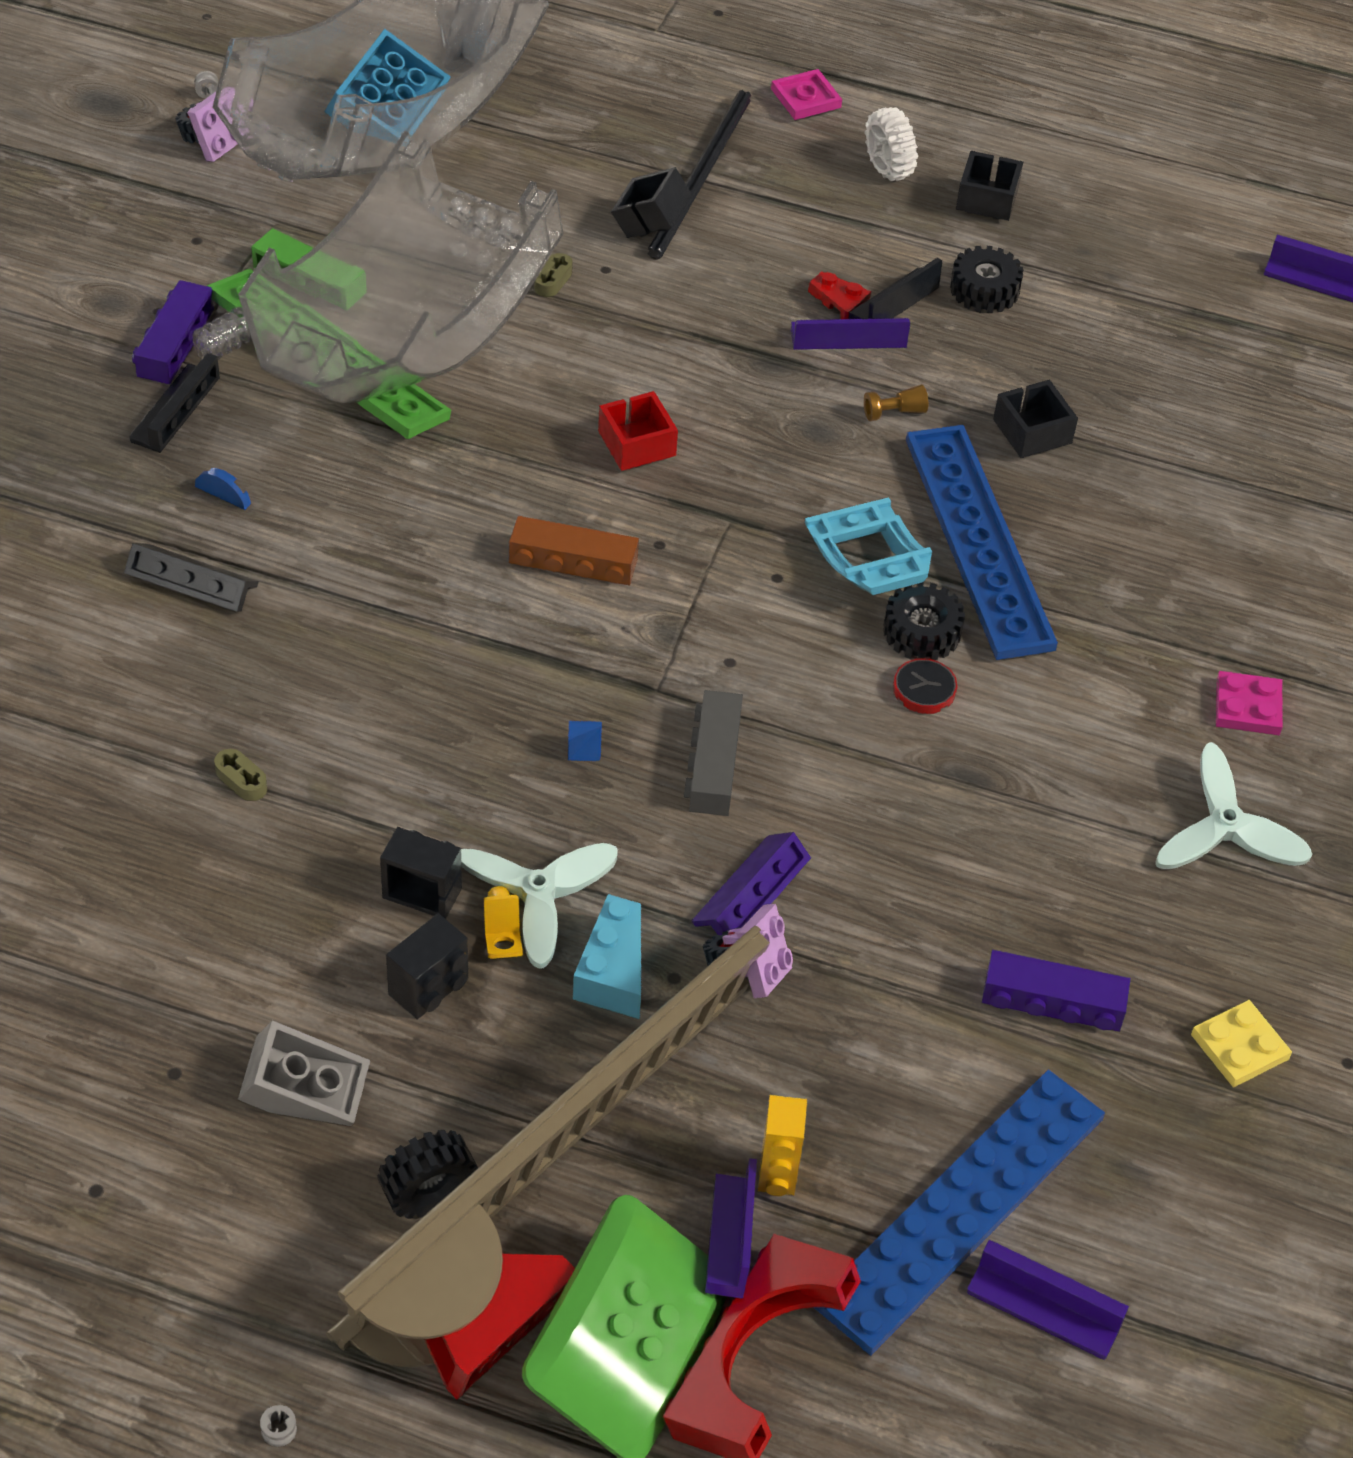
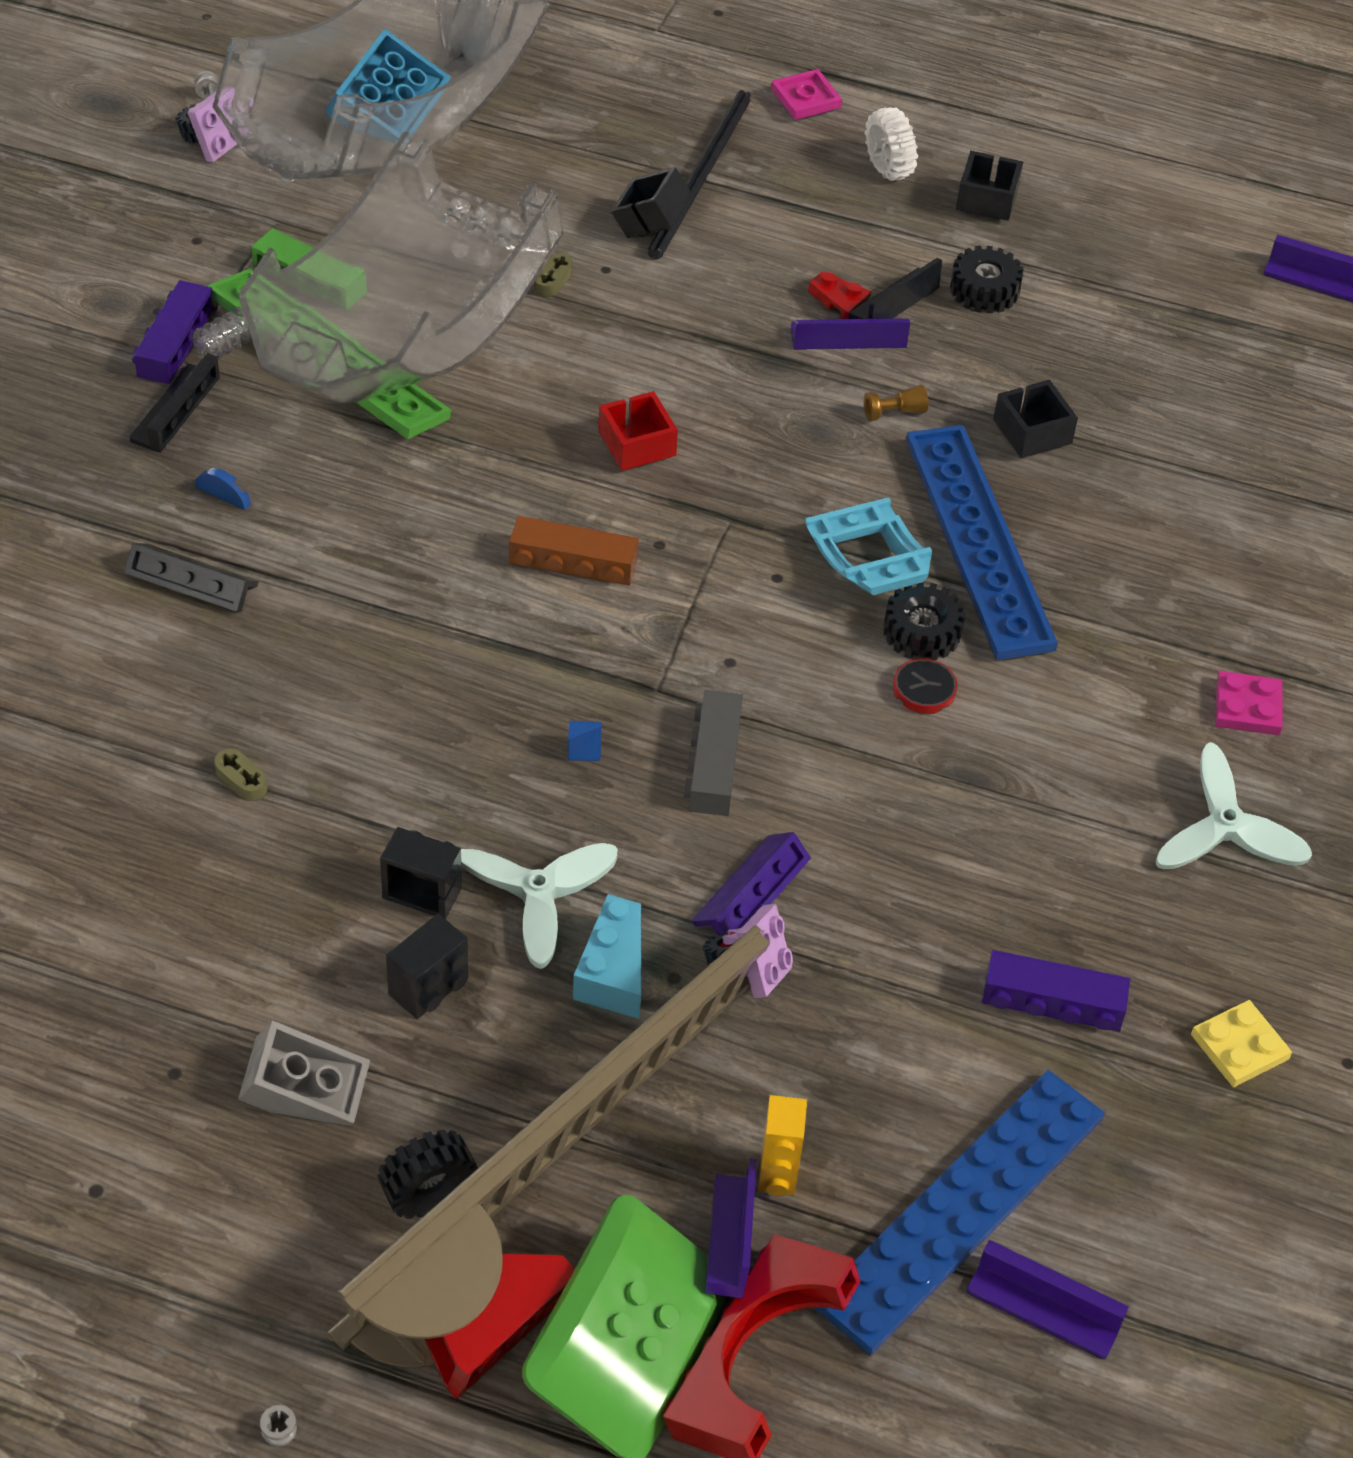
yellow bracket [484,886,523,959] -> none

